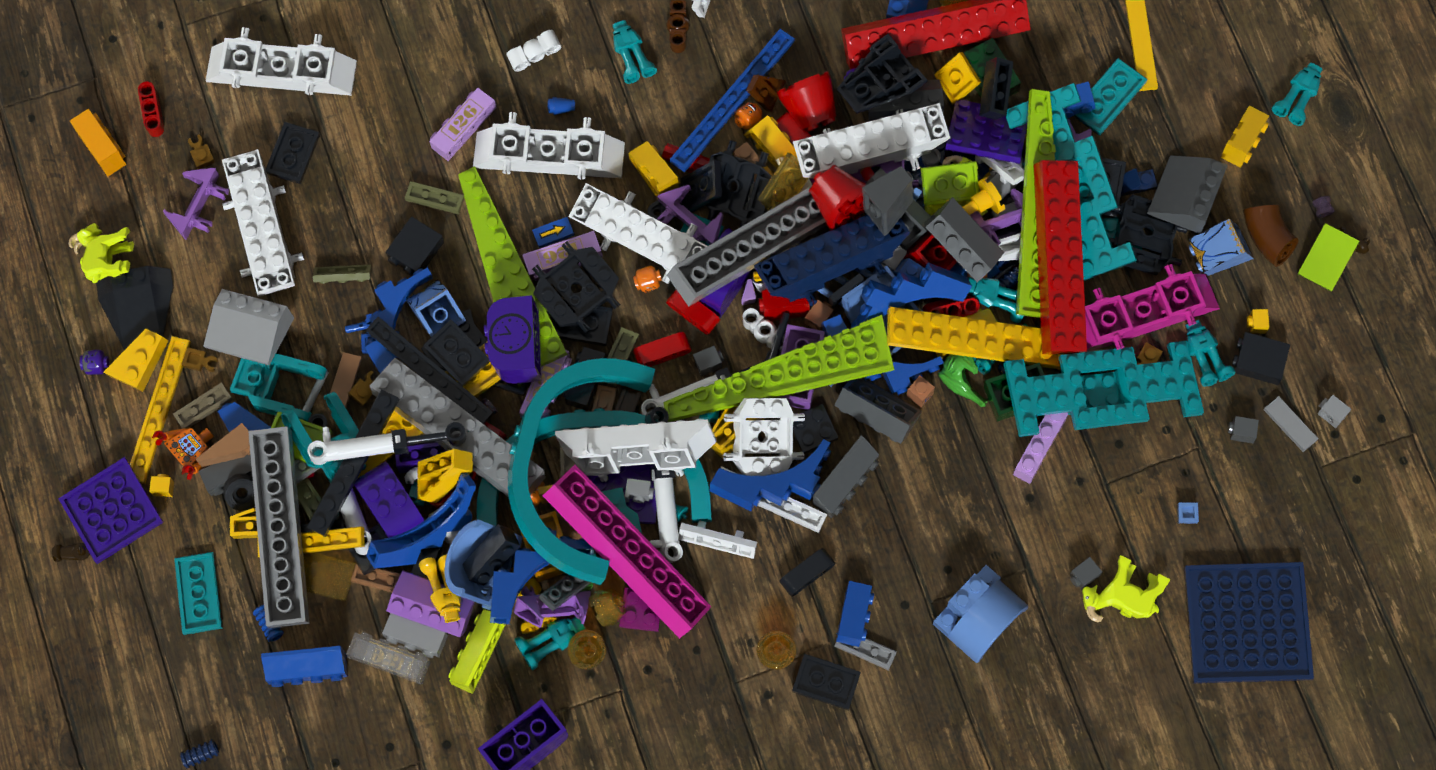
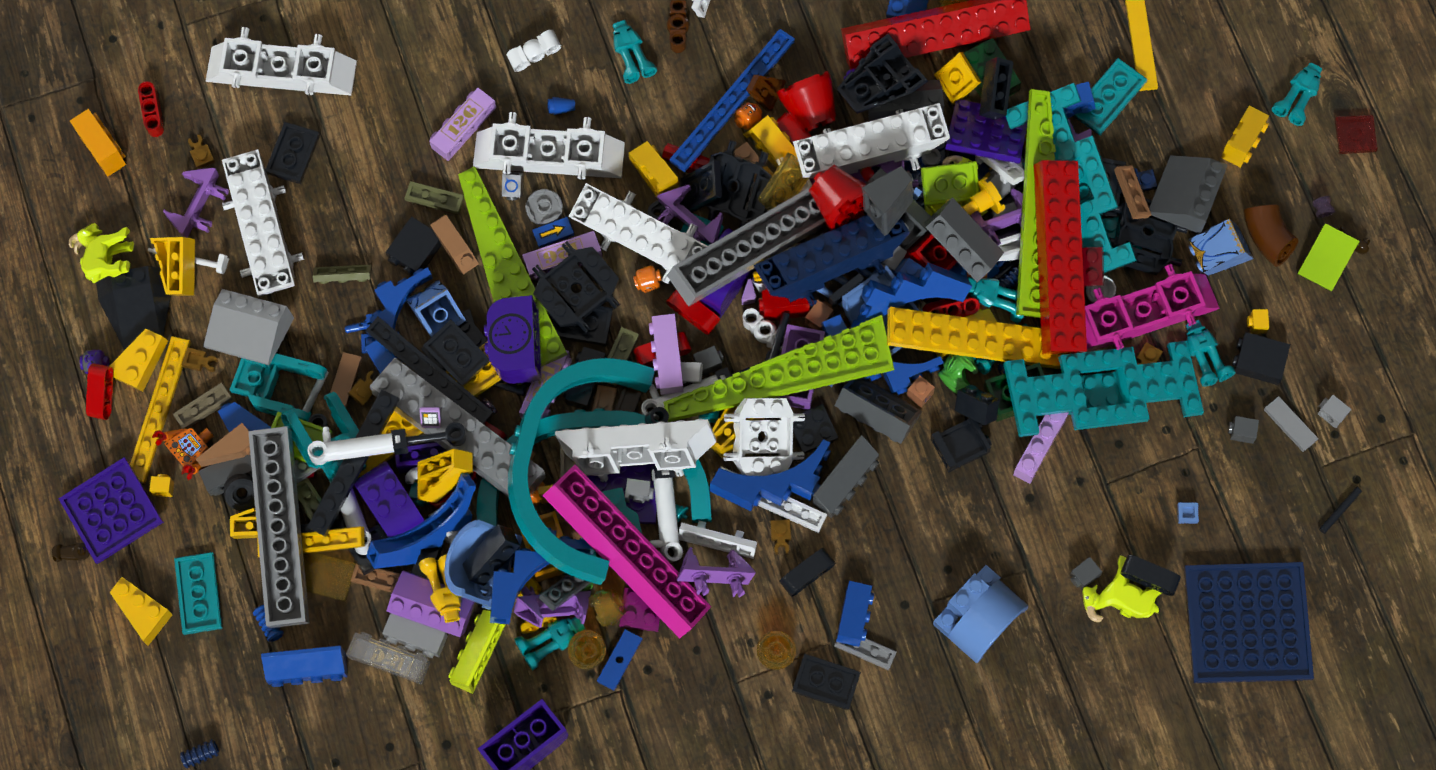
none -> red beam [86,363,113,420]
none -> yellow wedge [110,577,172,646]
none -> white piece [148,248,229,274]
none -> yellow wedge [150,237,195,296]
none -> slope [420,407,441,428]
none -> medium nougat slope [430,215,479,274]
none -> flat silver brick [502,172,523,200]
none -> light grey tile [525,189,563,226]
none -> blue tile [597,629,643,691]
none -> lavender brick [649,314,684,395]
none -> medium lavender hose [677,547,756,597]
none -> white slope [680,362,703,383]
none -> pearl gold plate [770,520,791,554]
none -> black panel [931,418,992,473]
none -> black brick [955,385,1000,425]
none -> dark red plate [1082,247,1104,287]
none -> white hair [1086,275,1116,303]
none -> medium nougat tile [1114,165,1151,219]
none -> black beam [1120,555,1181,596]
none -> black bar [1319,487,1362,534]
none -> clear red tile [1335,115,1378,154]

